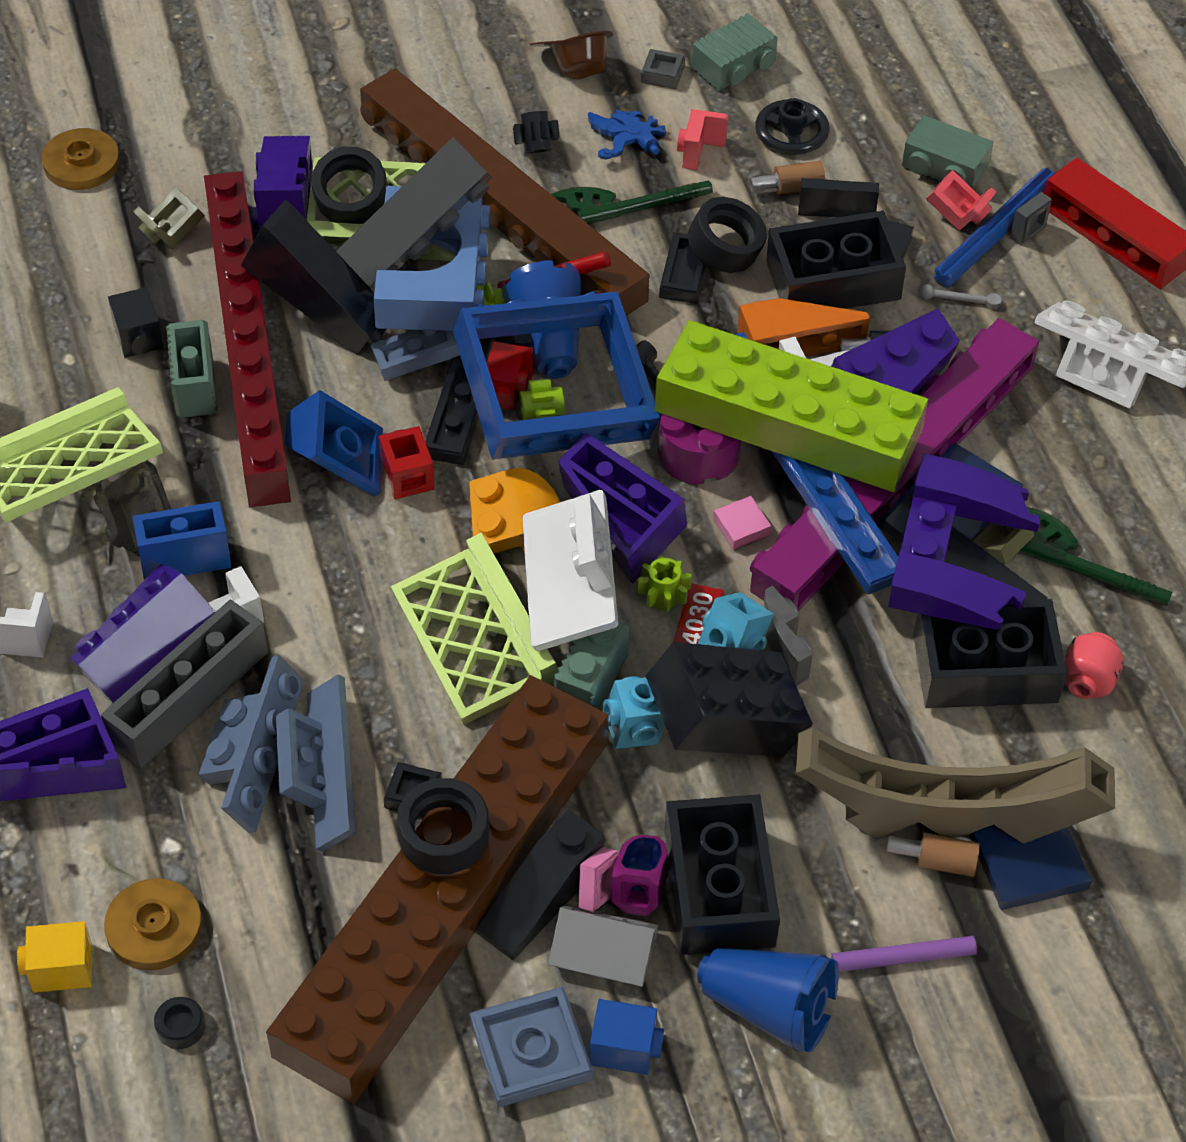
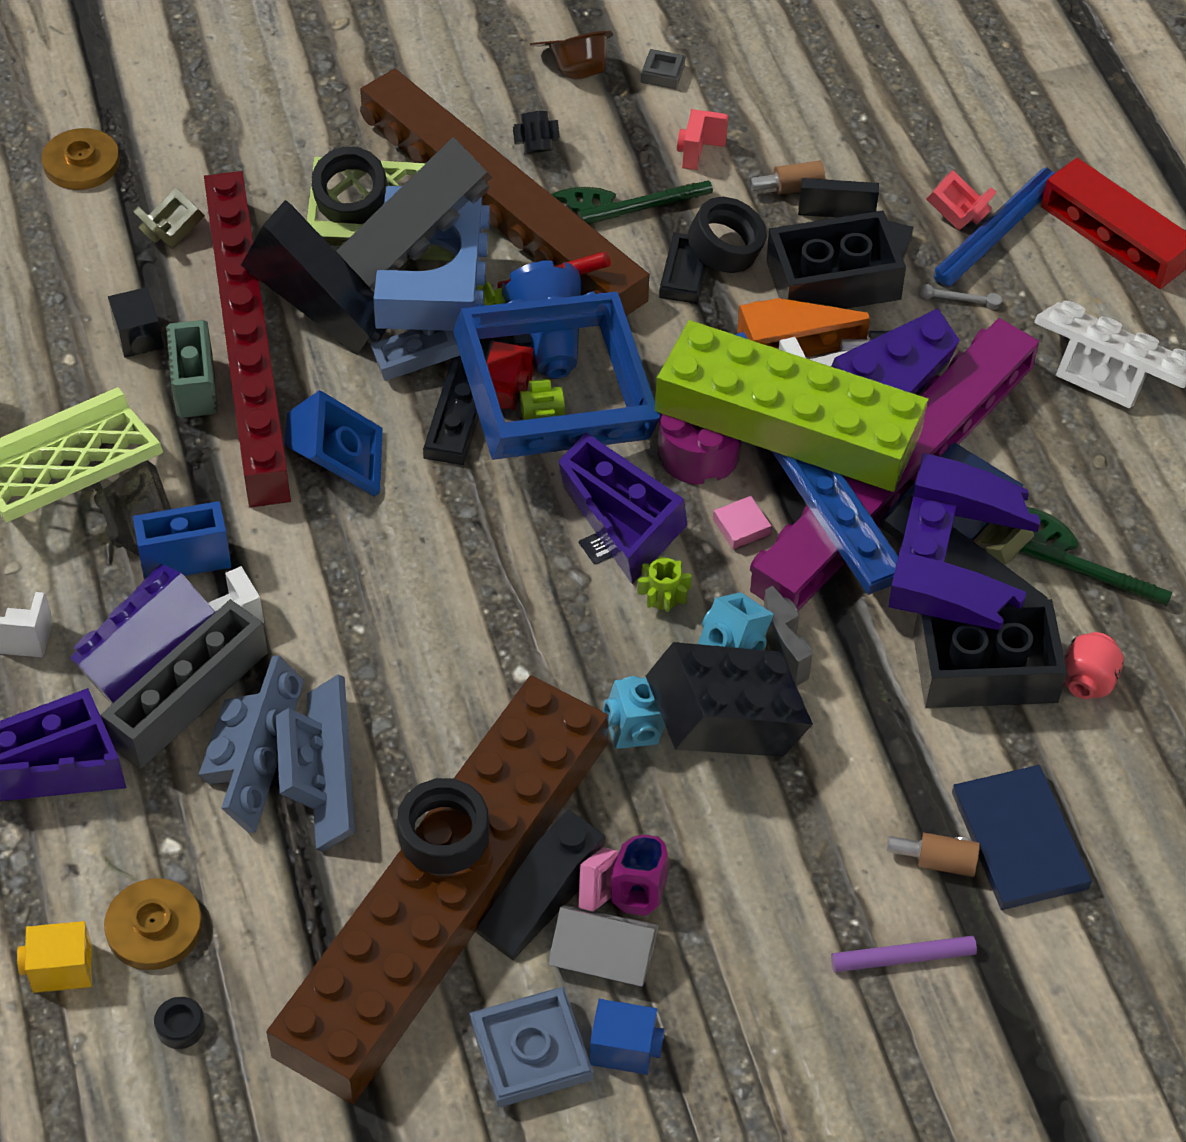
dark purple wedge [252,136,313,231] -> none
red brick [379,426,435,500] -> none
black tile [383,762,442,818] -> none
yellowish green fence [391,533,558,725] -> none
light orange slope [469,468,561,554] -> none
white bracket [523,490,618,651] -> none
sand green brick [554,621,630,709] -> none
blue piece [588,110,666,160] -> none
black hand [636,340,660,383] -> none
black brick [664,794,780,955] -> none
red sticker [673,583,723,644] -> none
sand green brick [692,13,778,91] -> none
blue cone [697,948,839,1053] -> none
black piece [755,98,830,155] -> none
dark tan arch [796,727,1115,844] -> none
sand green brick [902,115,994,189] -> none
dark grey tile [1010,192,1052,245] -> none

